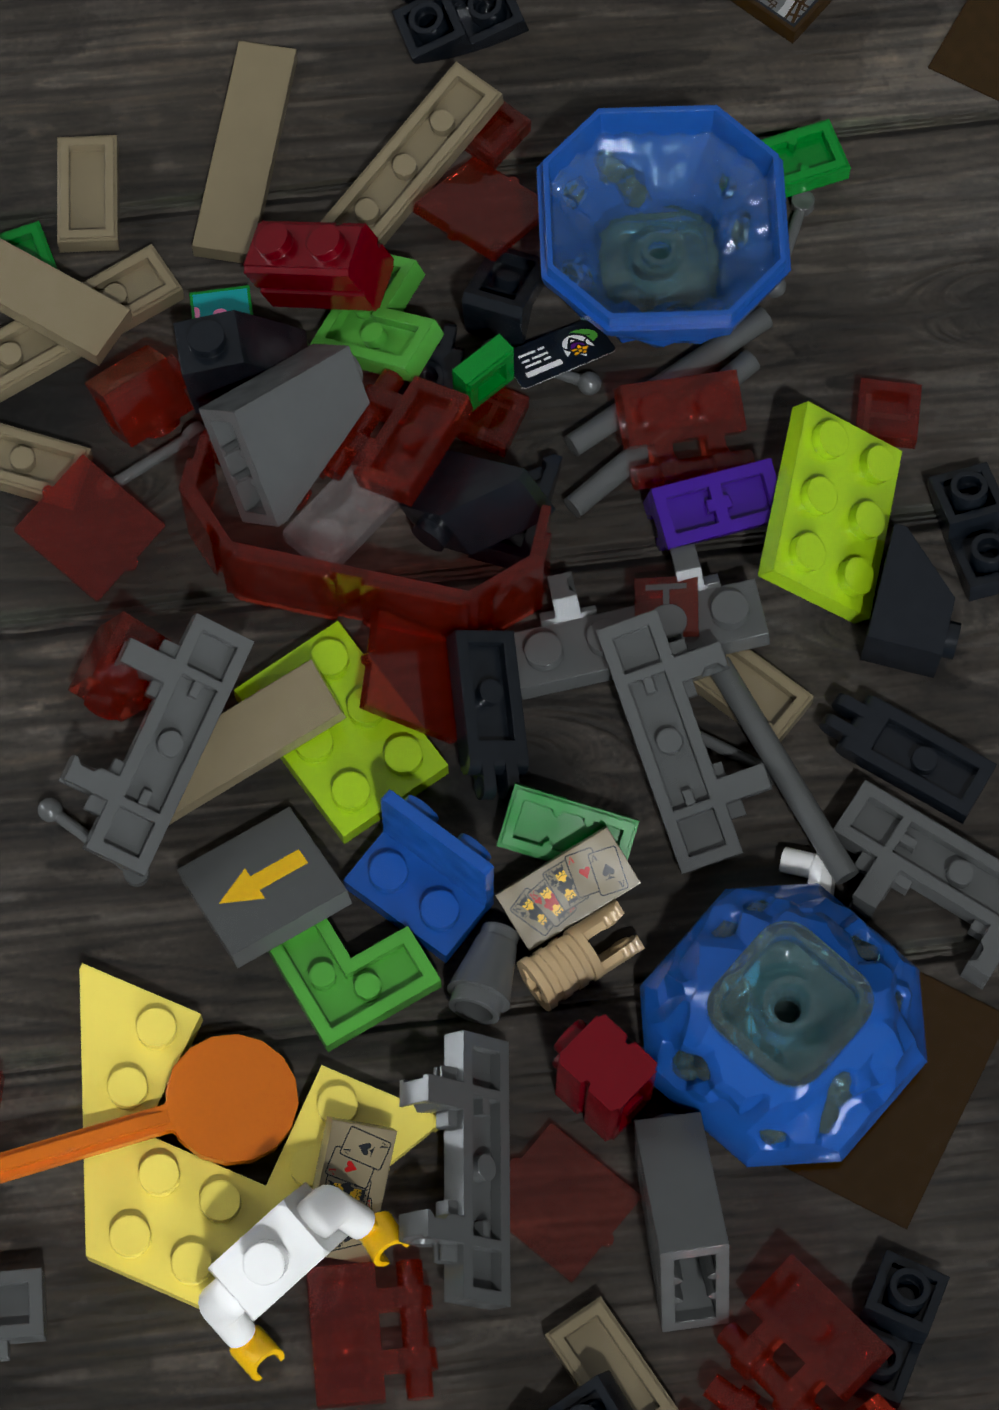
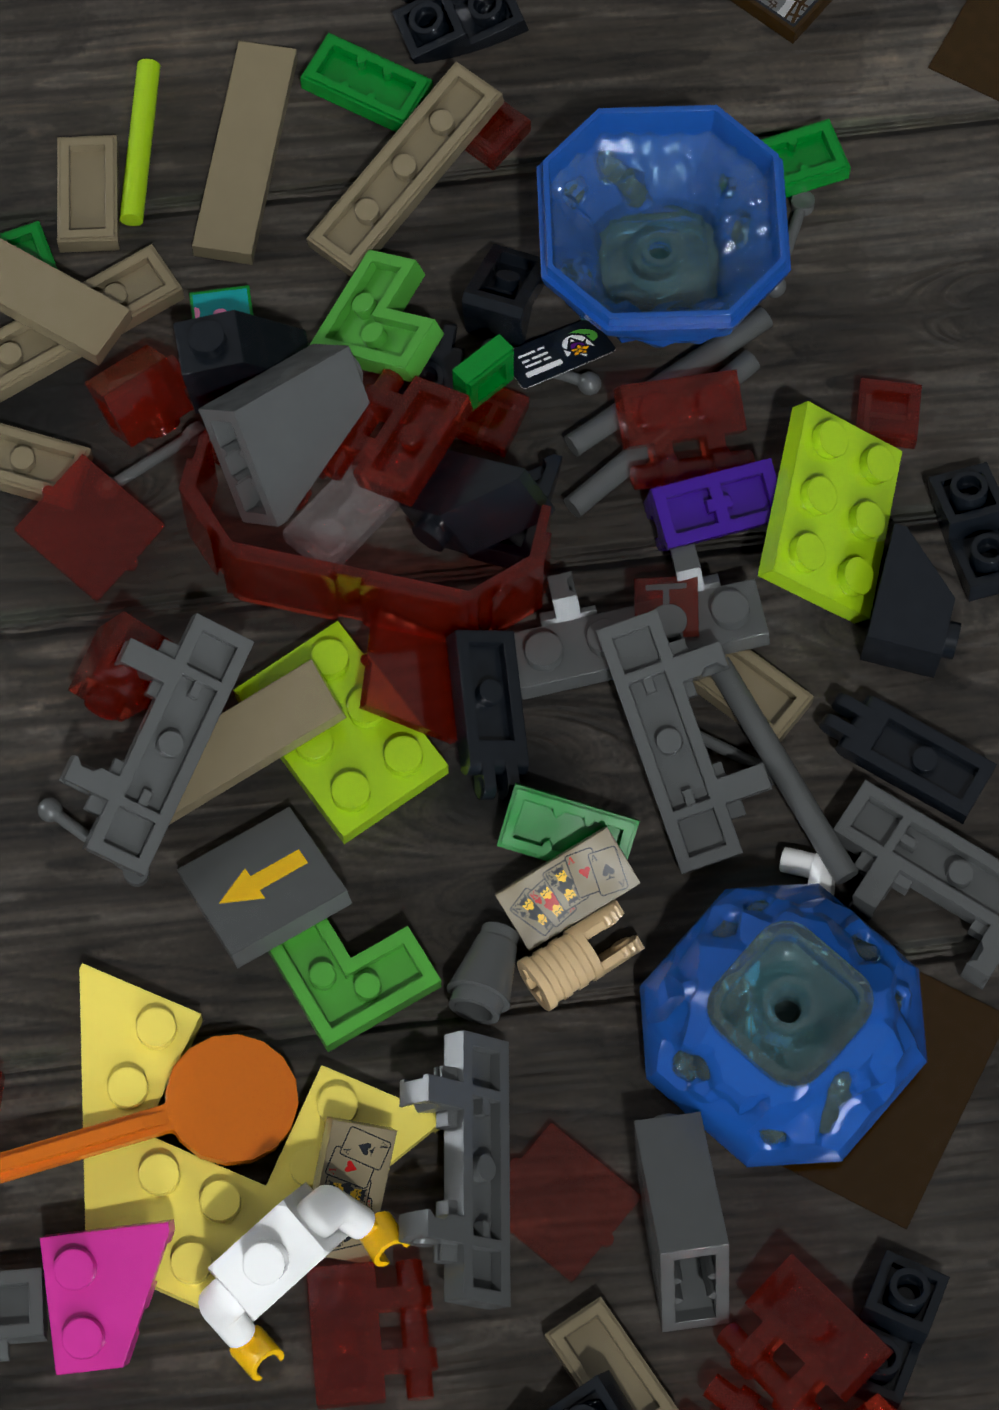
dark red brick [243,221,394,311] -> none
blue bracket [343,789,494,963] -> none
clear red piece [413,157,539,262] -> none
dark red brick [552,1014,658,1142] -> none
none -> dark pink wing [40,1219,175,1375]
none -> lime bar [119,59,161,226]
none -> green plate [300,33,433,132]

